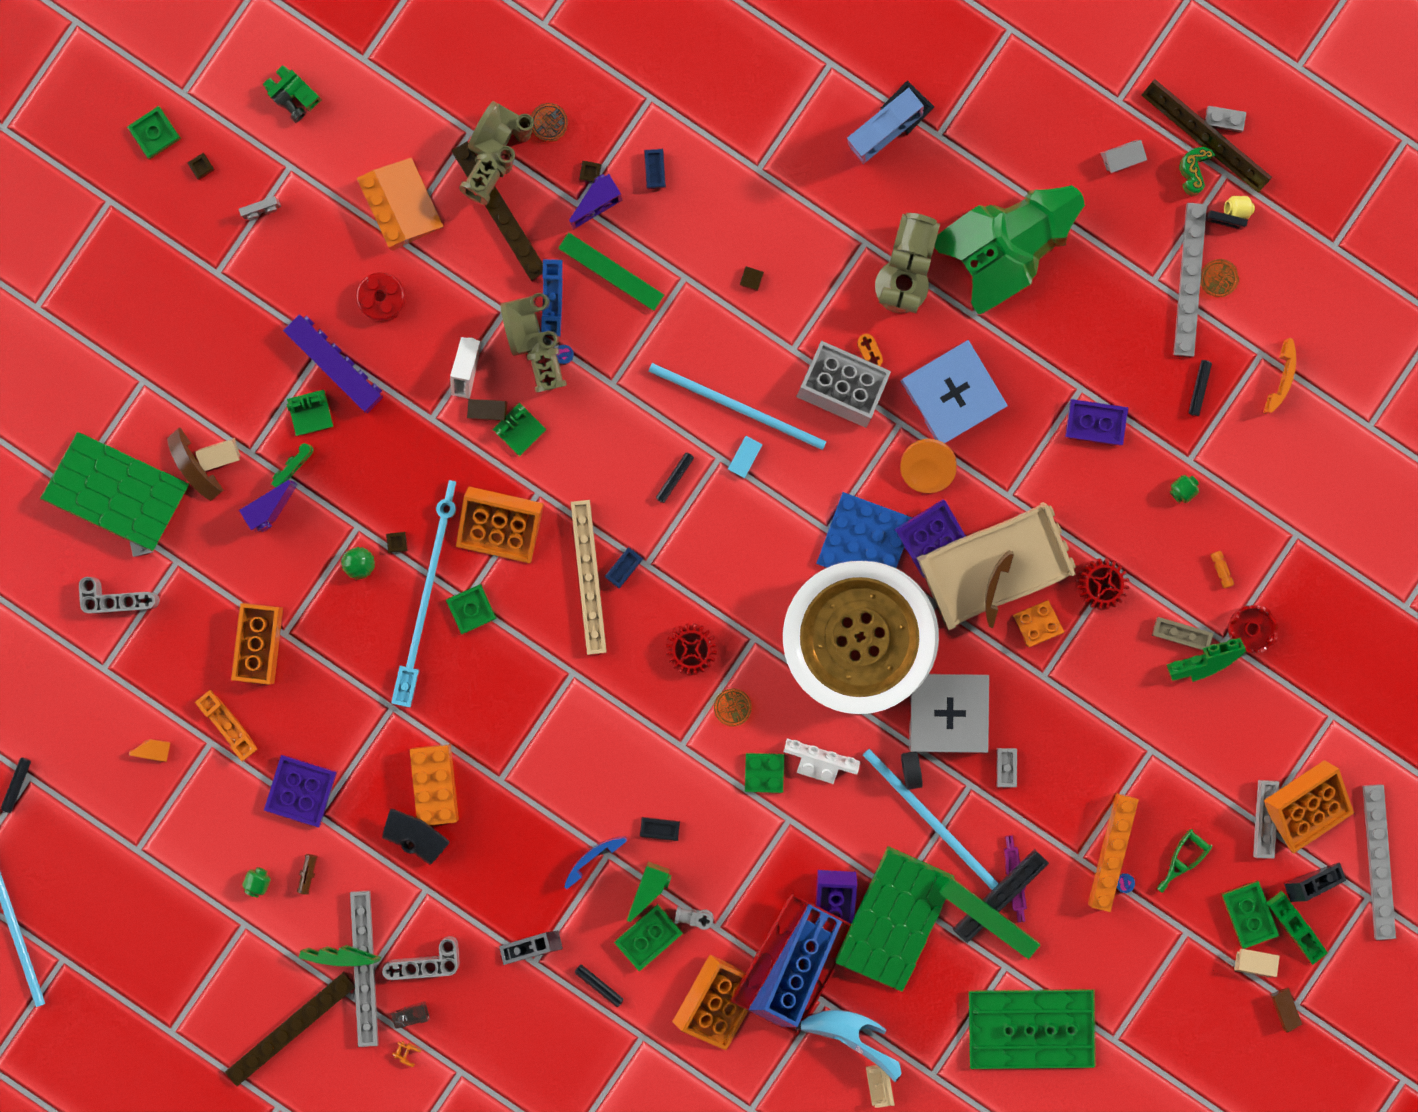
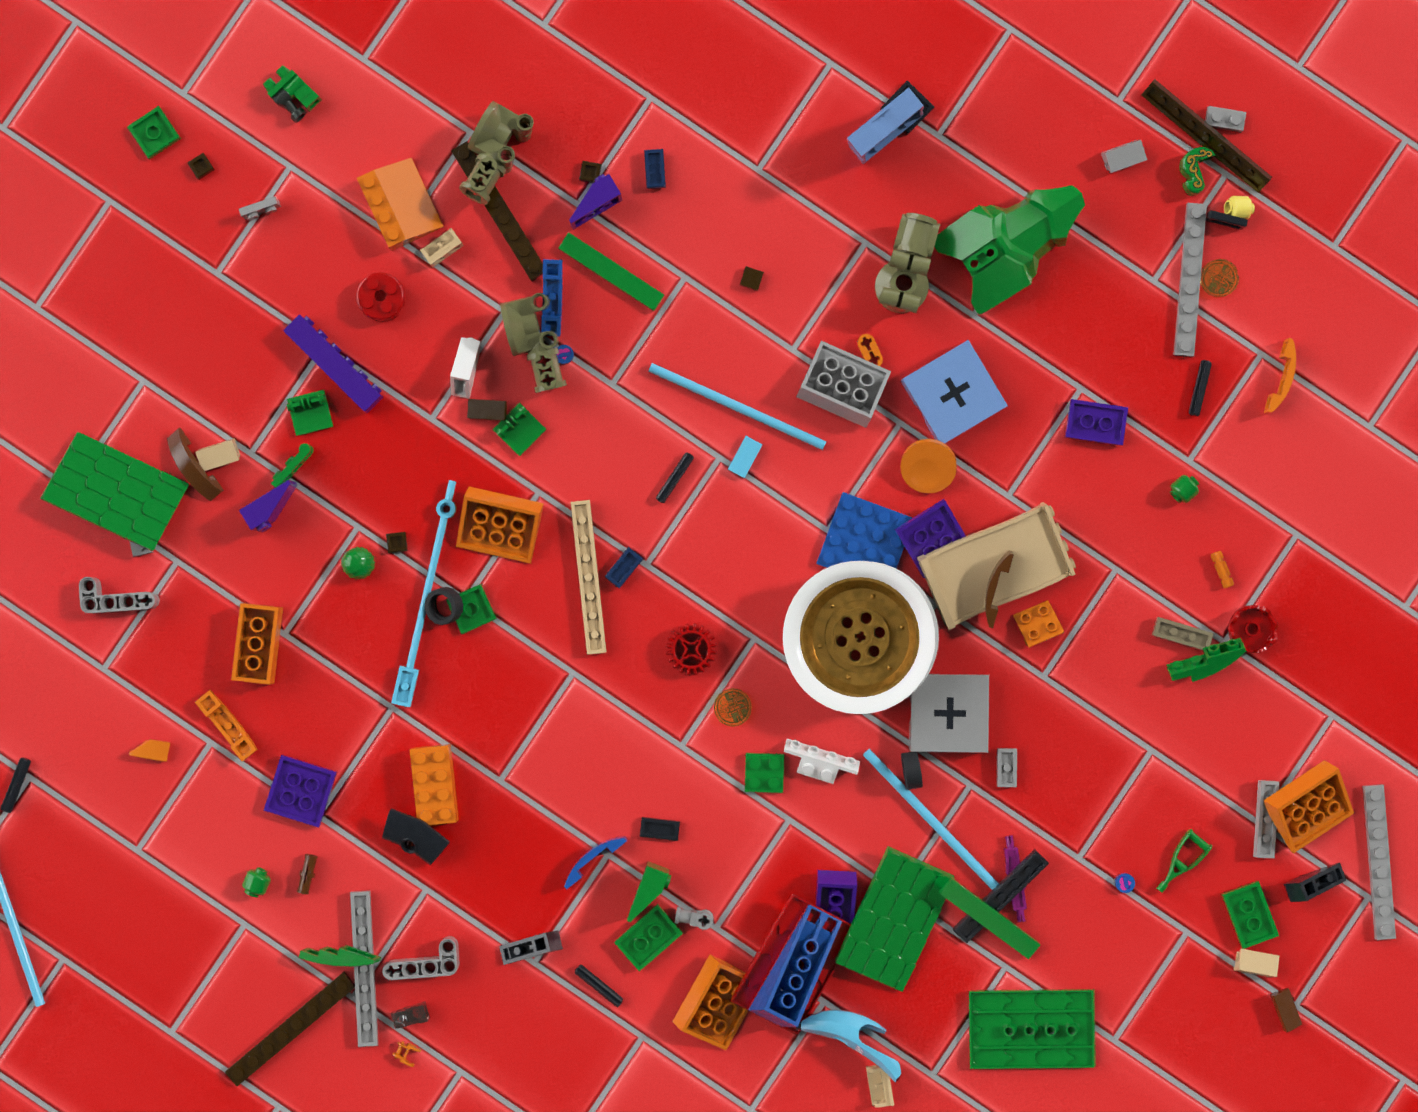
tile [531,103,568,142] -> none
red gear [1077,558,1129,610] -> none
orange brick [1088,793,1139,912] -> none
green slope [1266,891,1328,965] -> none
none -> tan hinge [420,228,464,267]
none -> black tyre [425,587,463,625]

